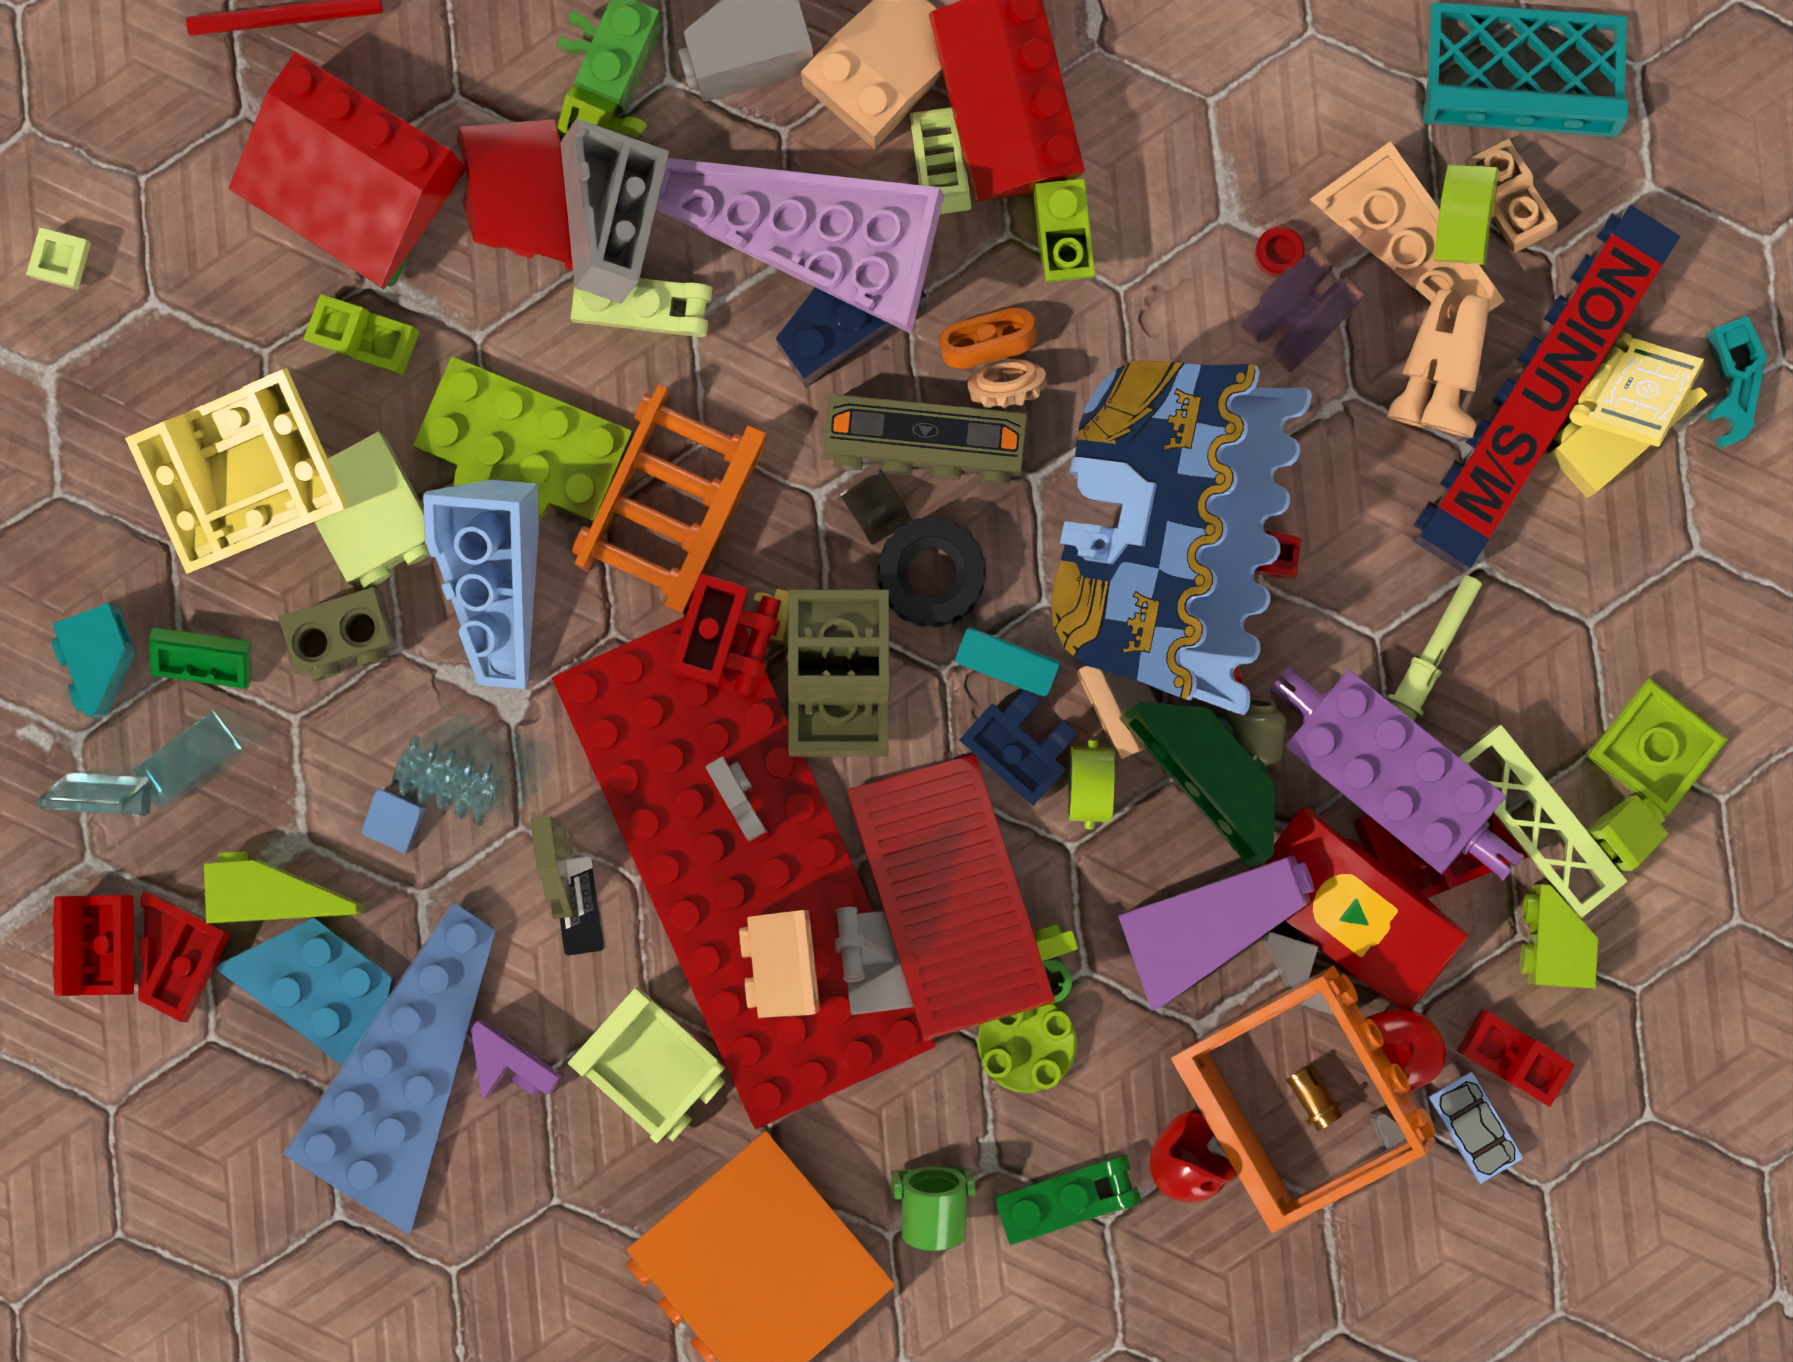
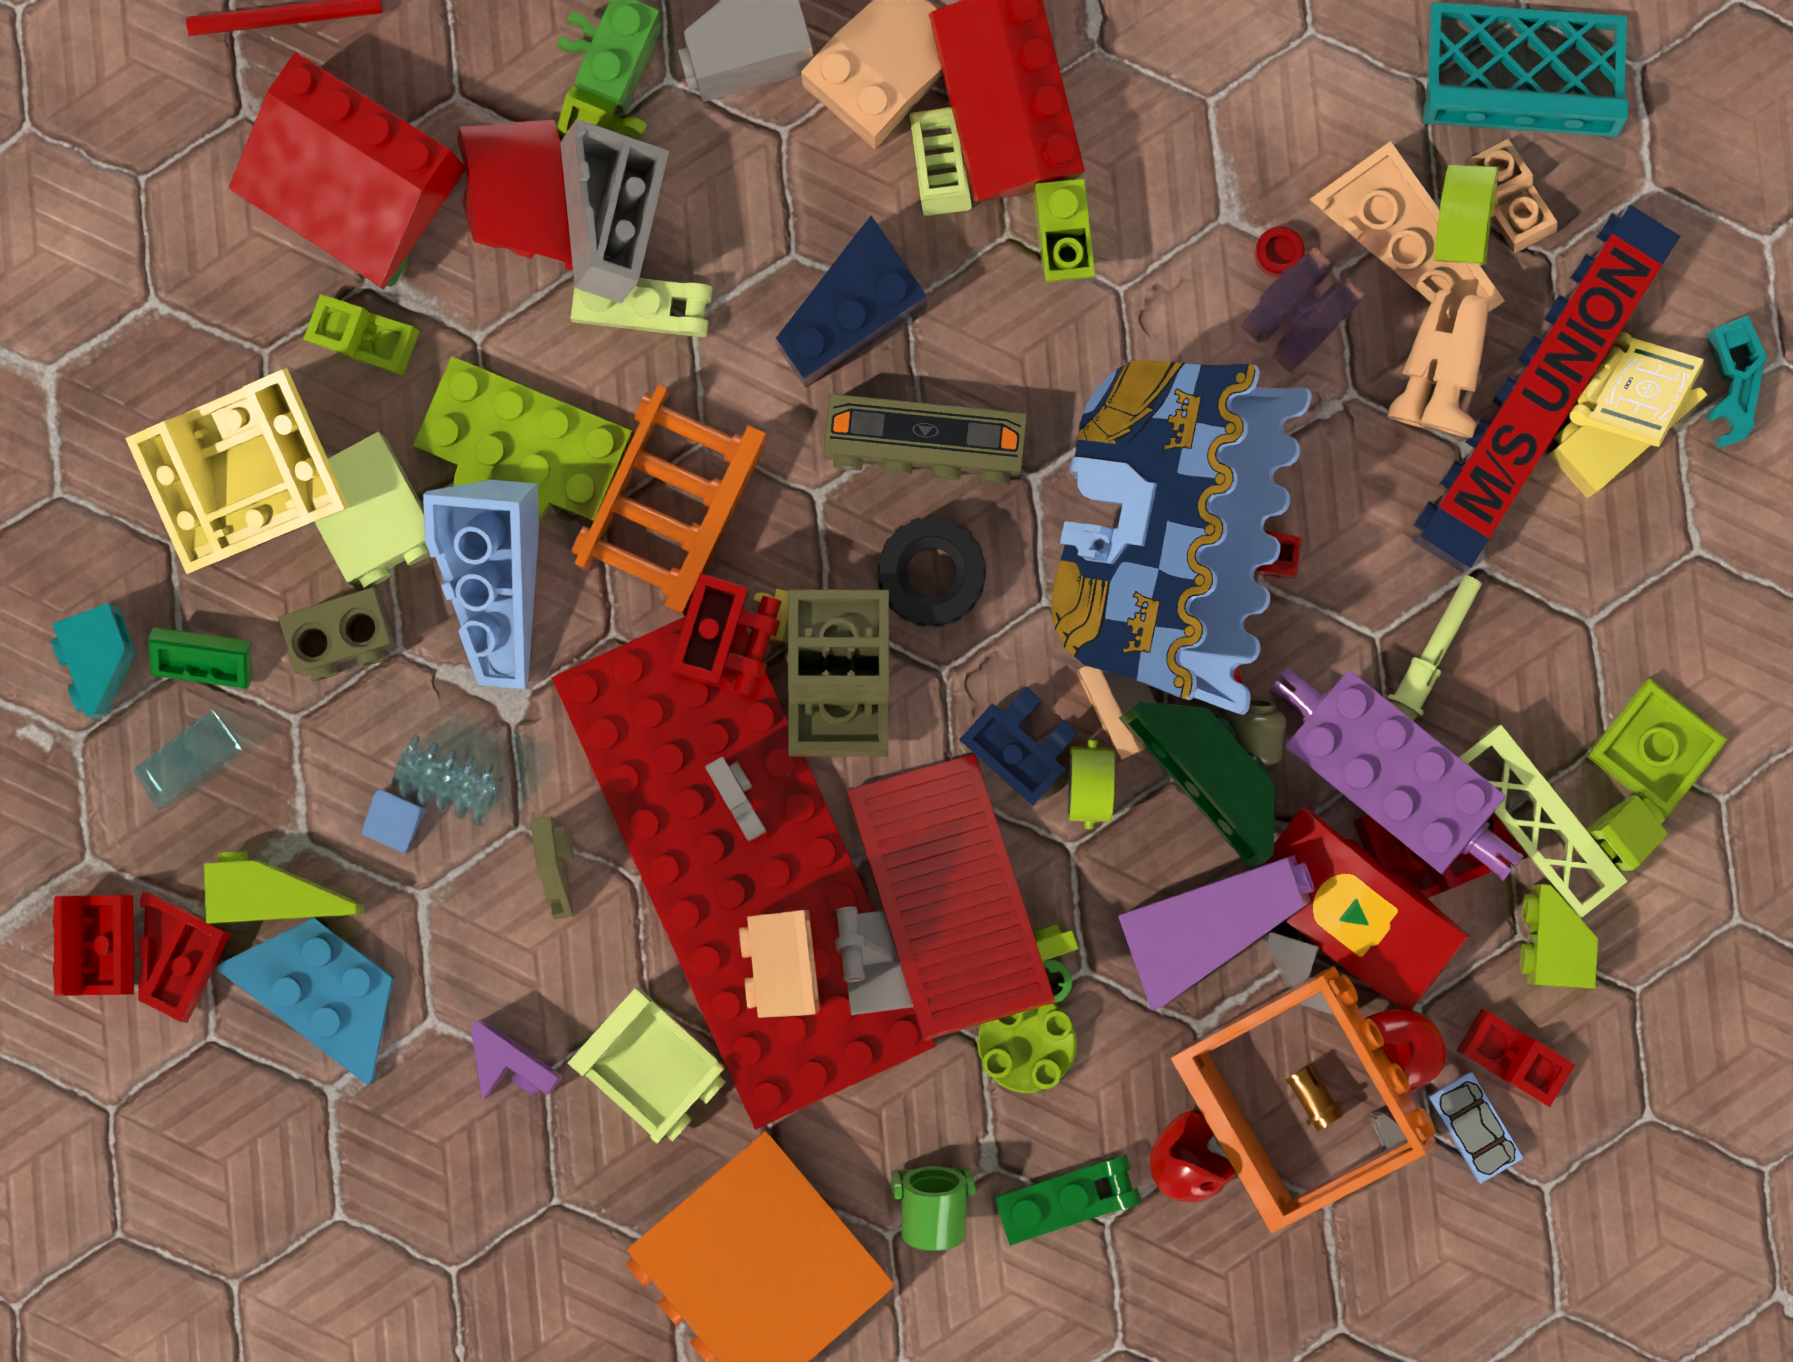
yellowish green plate [26,227,91,290] -> none
clear light blue slope [37,773,153,816] -> none
medium blue wing [283,902,495,1235] -> none
black sticker [560,857,603,956] -> none
lavender wing [656,158,944,334] -> none
clear smoke slope [840,469,912,545] -> none
orange plate [939,308,1038,369] -> none
teal slope [955,627,1060,696] -> none
light nougat gear [967,359,1047,409] -> none

